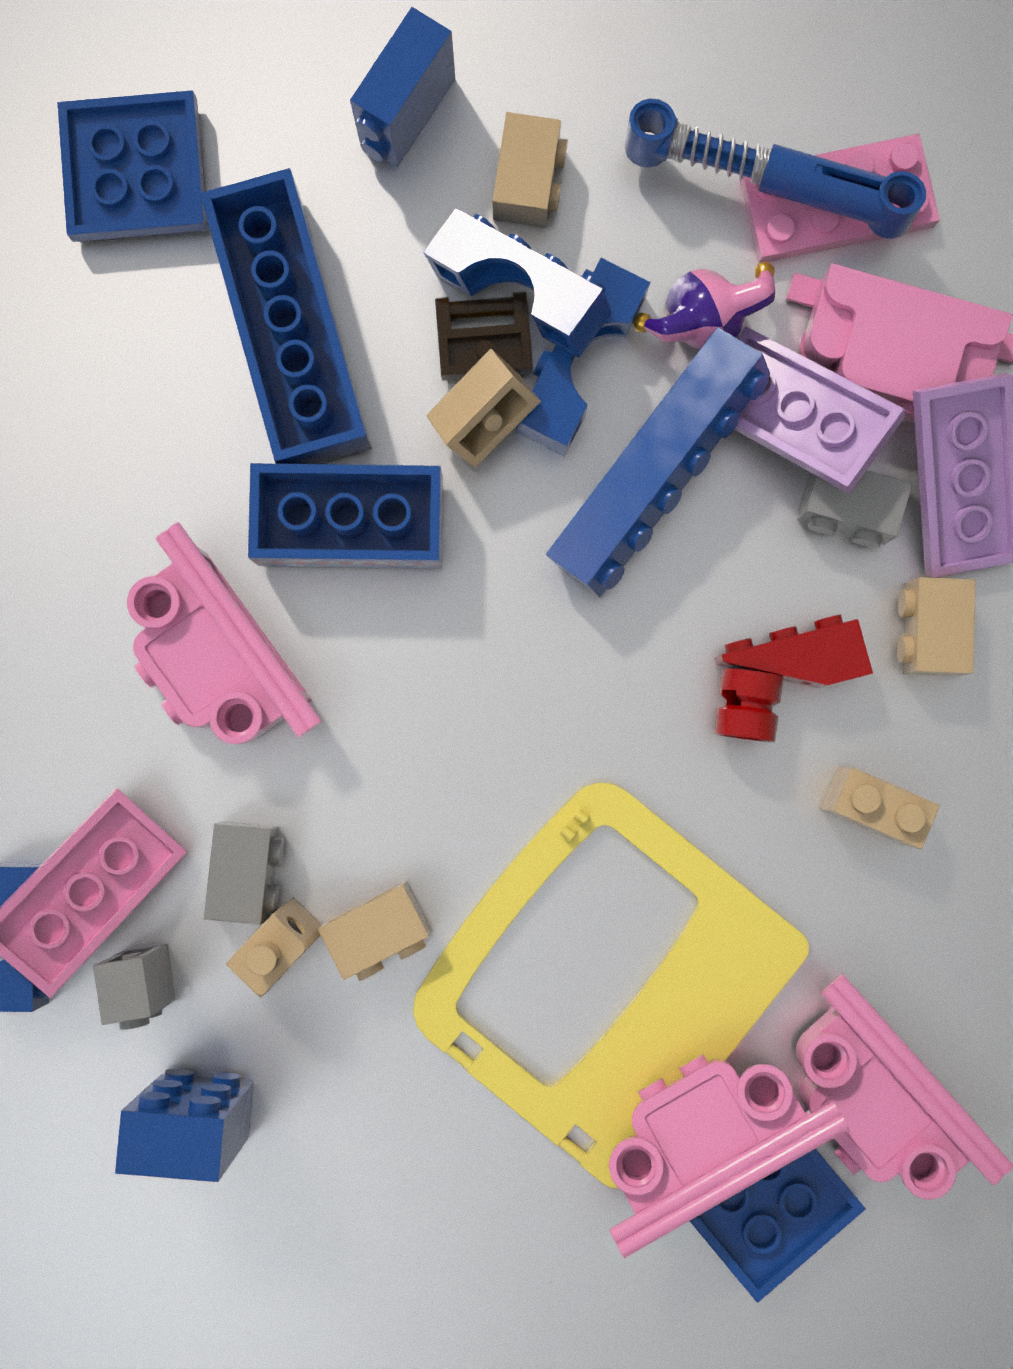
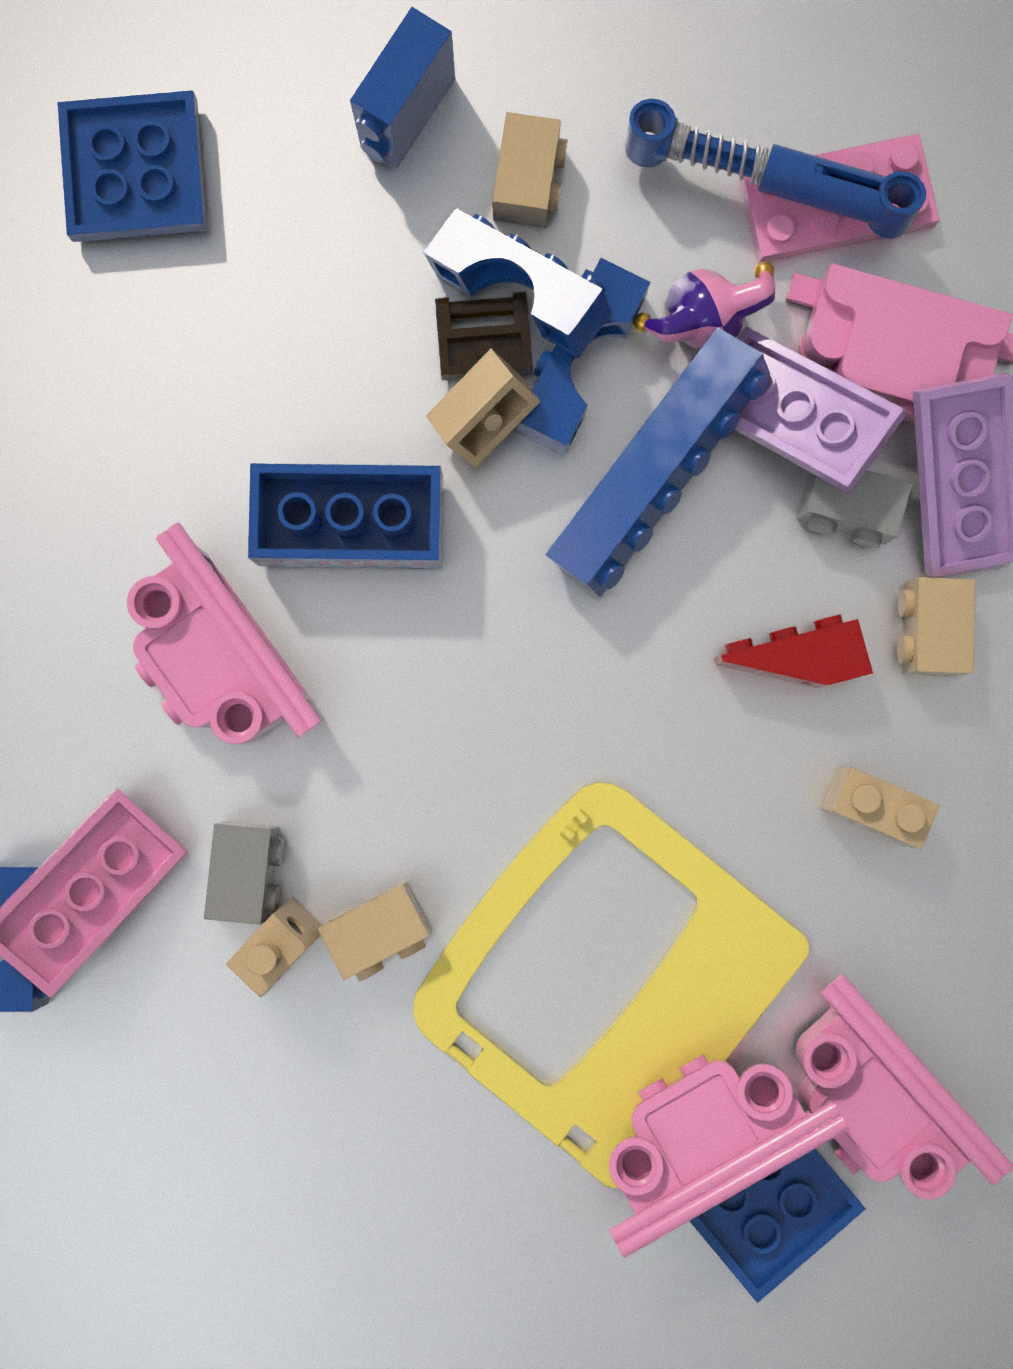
light grey brick [93,944,176,1030] -> none
blue piece [115,1069,254,1182] -> none
blue brick [200,168,372,464] -> none
red wheel [714,669,784,742] -> none

